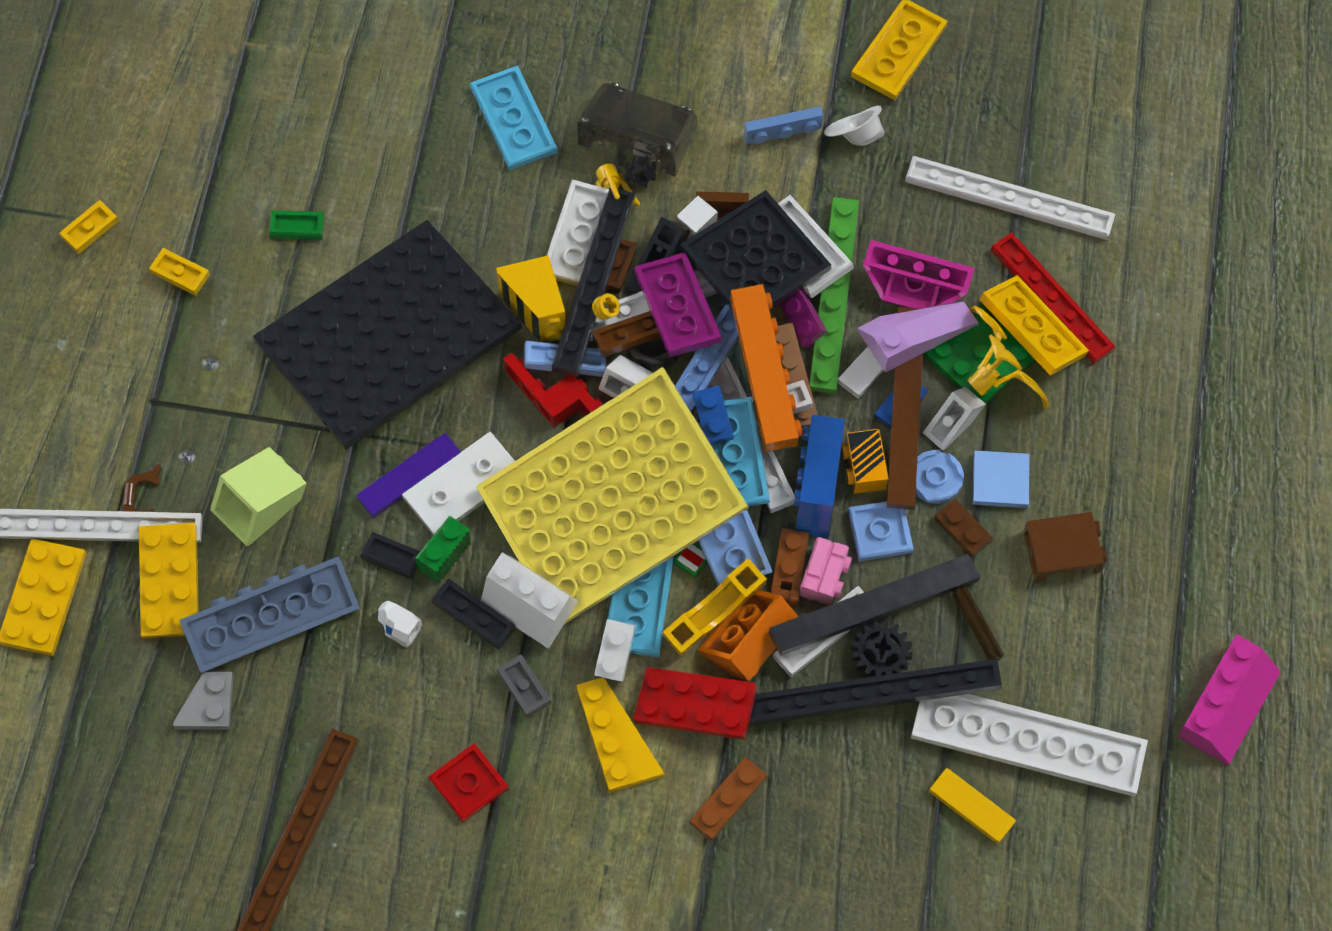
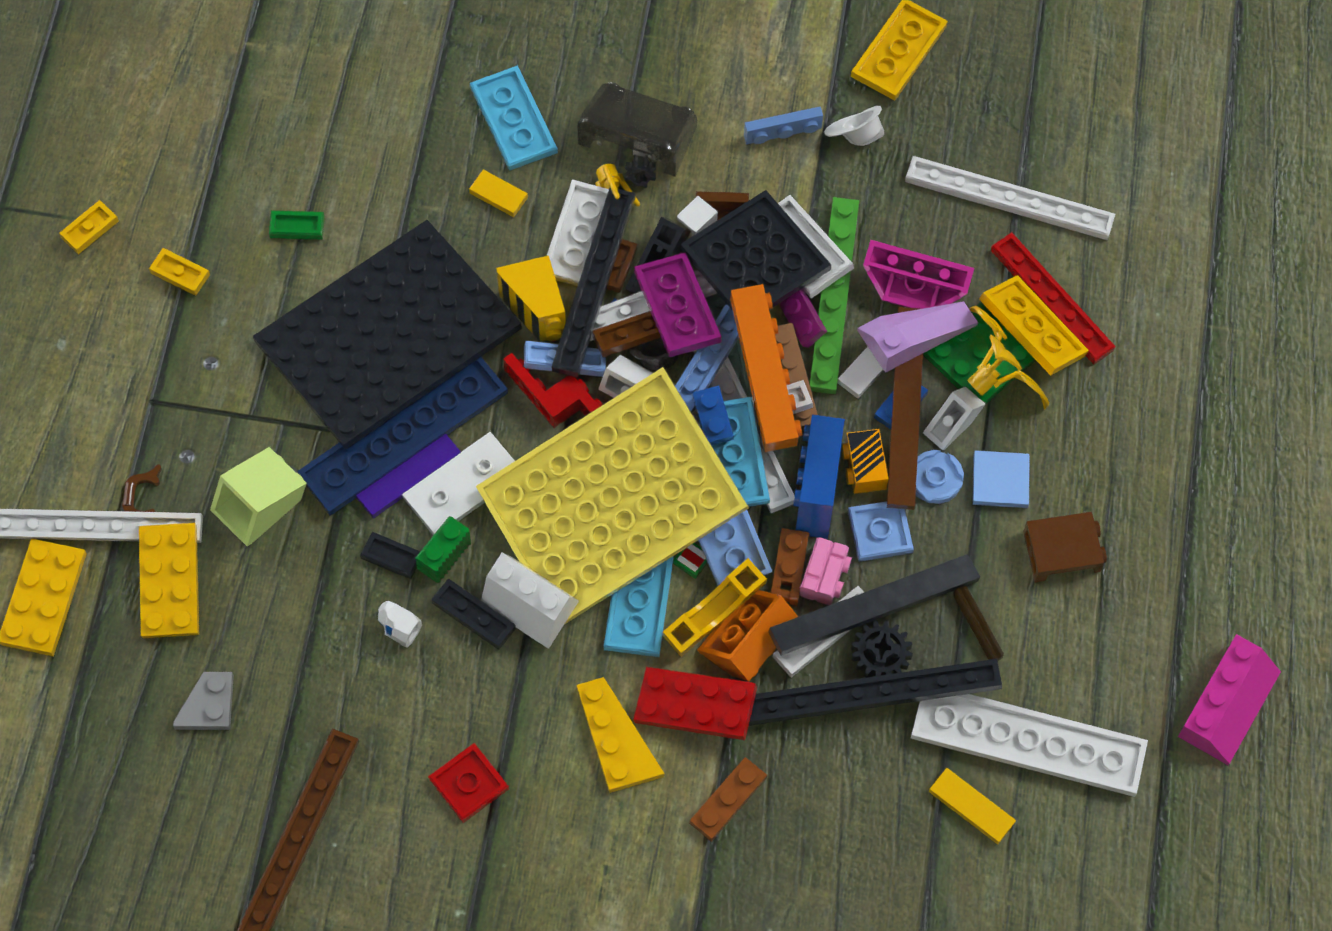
sand blue plate [179,556,360,673] -> none
dark grey plate [497,655,551,718] -> none
yellow bush [592,293,620,320] -> none
white brick [594,619,636,682] -> none
reddish brown plate [934,499,993,559] -> none
none -> dark blue plate [297,357,508,516]
none -> yellow tile [469,169,528,217]

